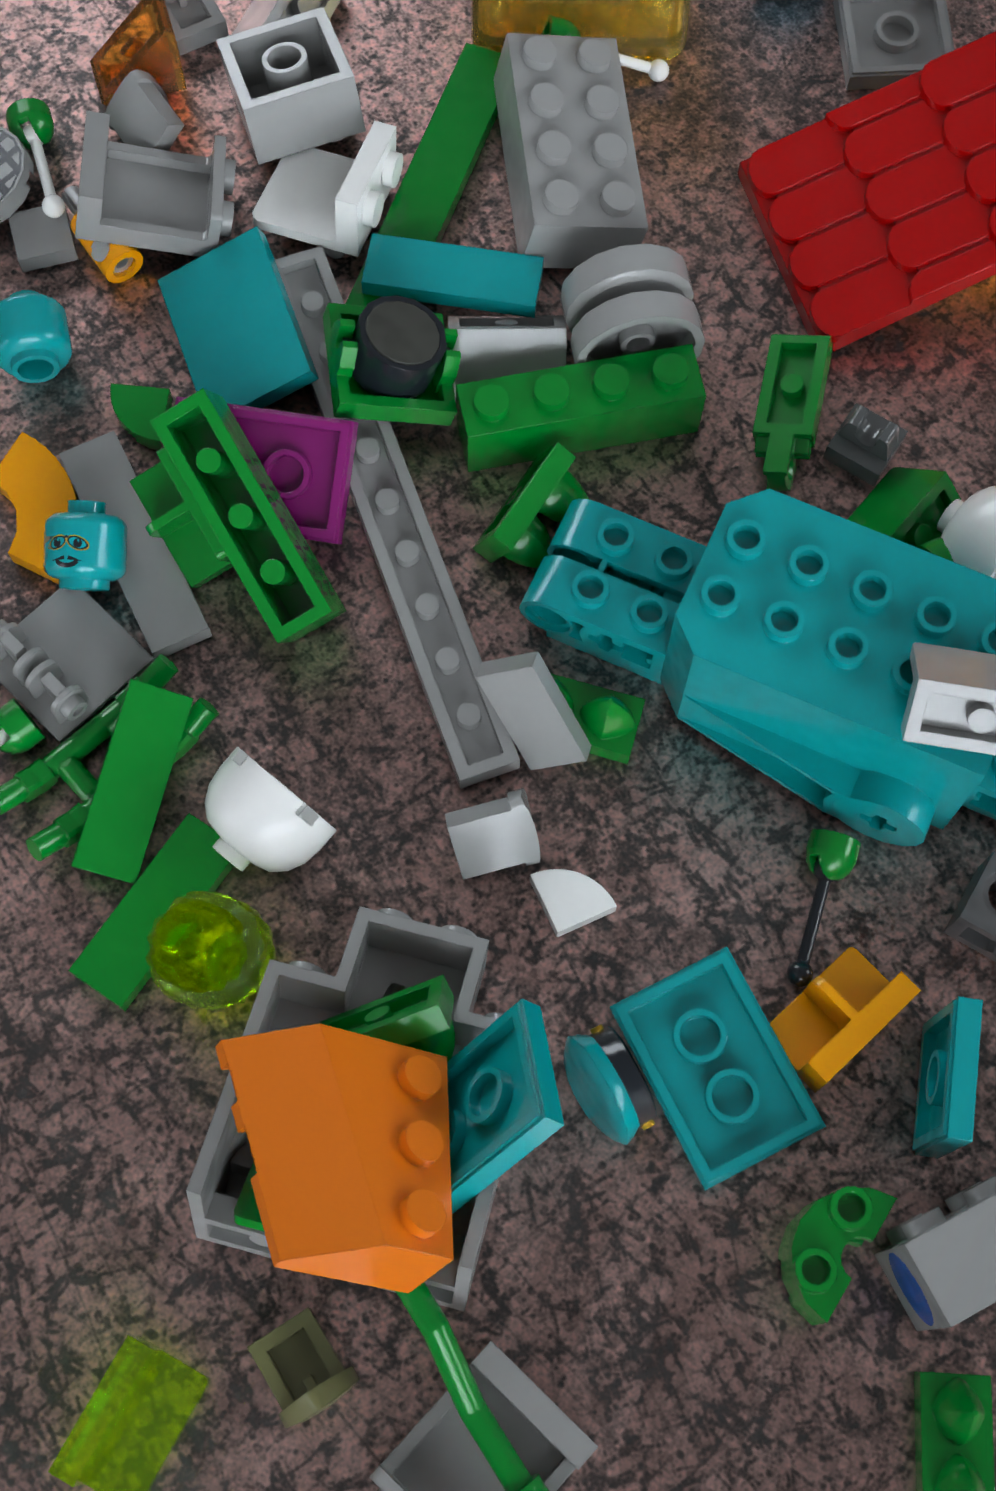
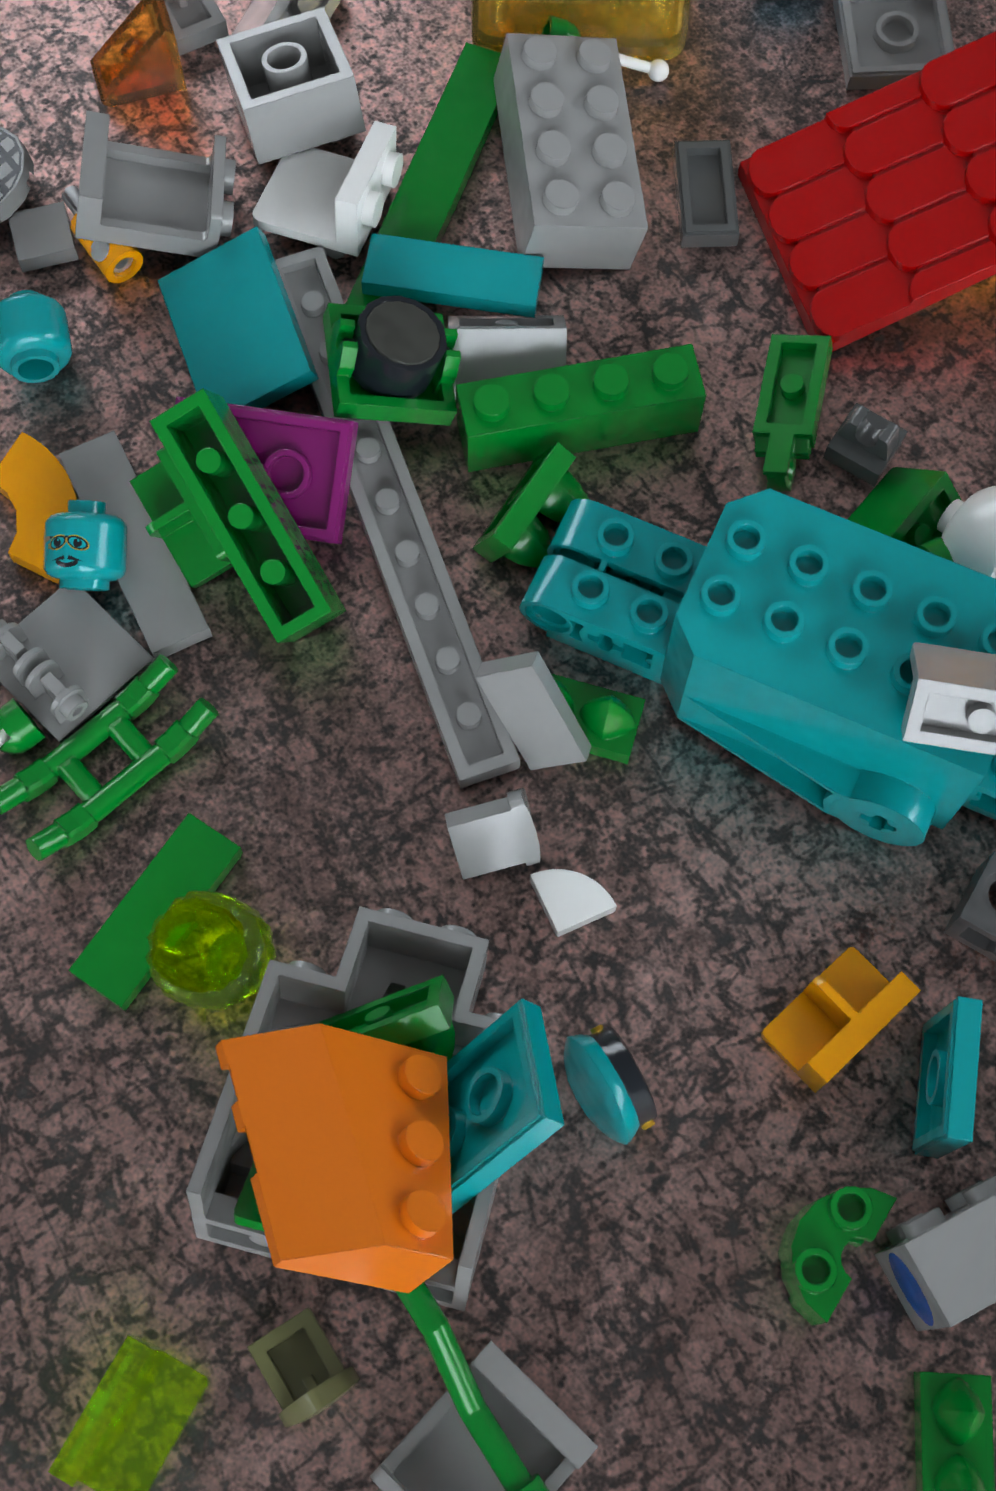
hinge [5,98,65,218] -> none
green tile [71,679,194,884] -> none
light grey tile [105,69,184,151] -> none
green tile [110,383,173,450] -> none
white cylinder [204,746,337,872] -> none
light grey wheel [560,243,705,364] -> none
teal tile [609,946,826,1191] -> none
hinge [787,829,861,987] -> none
none -> dark grey tile [672,140,740,248]

